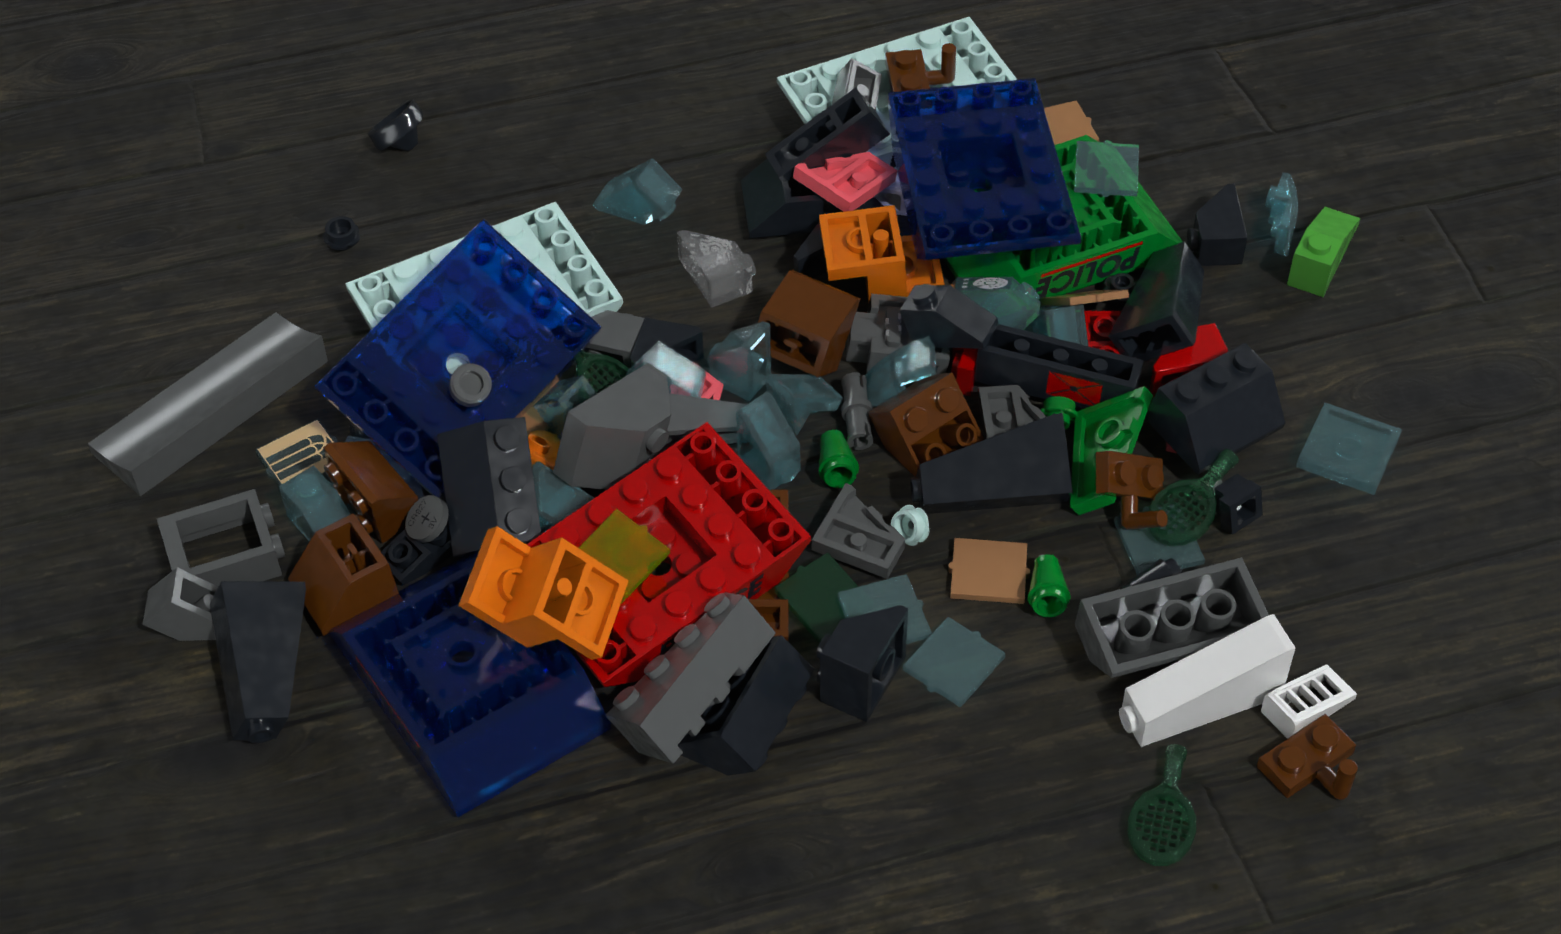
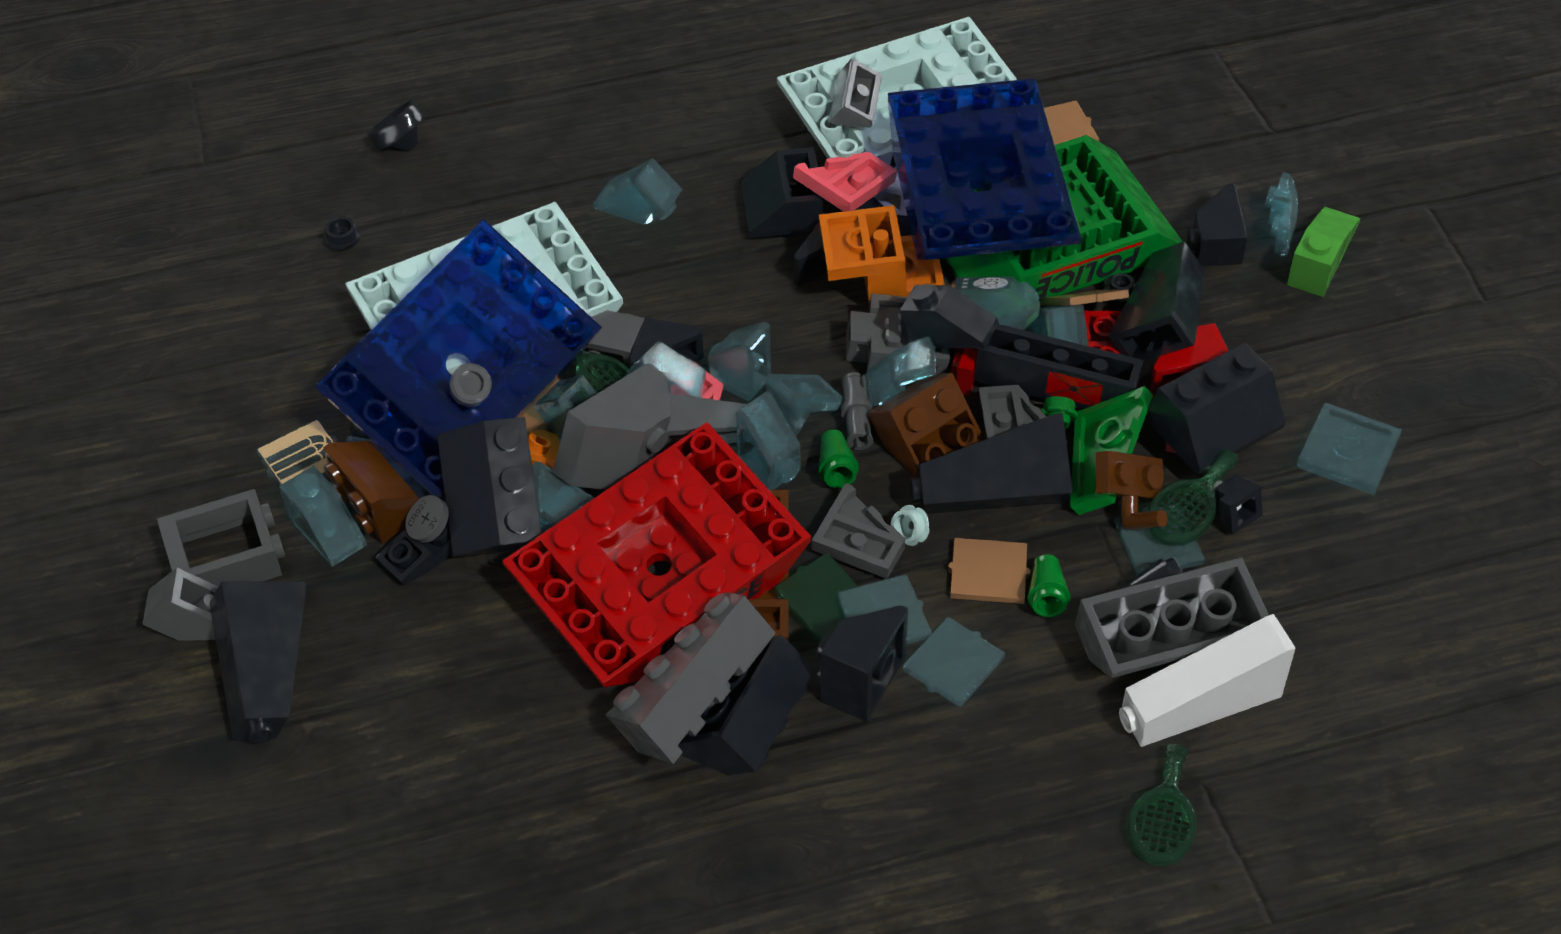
dark grey arch [88,312,328,496] -> none
reddish brown slope [288,513,400,636] -> none
clear blue slope [329,551,611,817] -> none
orange bracket [458,526,629,660] -> none
clear neon green piece [579,509,670,605] -> none
clear slope [677,230,756,307] -> none
reddish brown slope [750,270,861,377] -> none
black slope [765,87,890,182] -> none
reddish brown plate [885,43,956,112] -> none
clear light blue piece [1074,140,1139,197] -> none
reddish brown plate [1257,714,1358,800] -> none
white slope [1261,664,1357,739] -> none

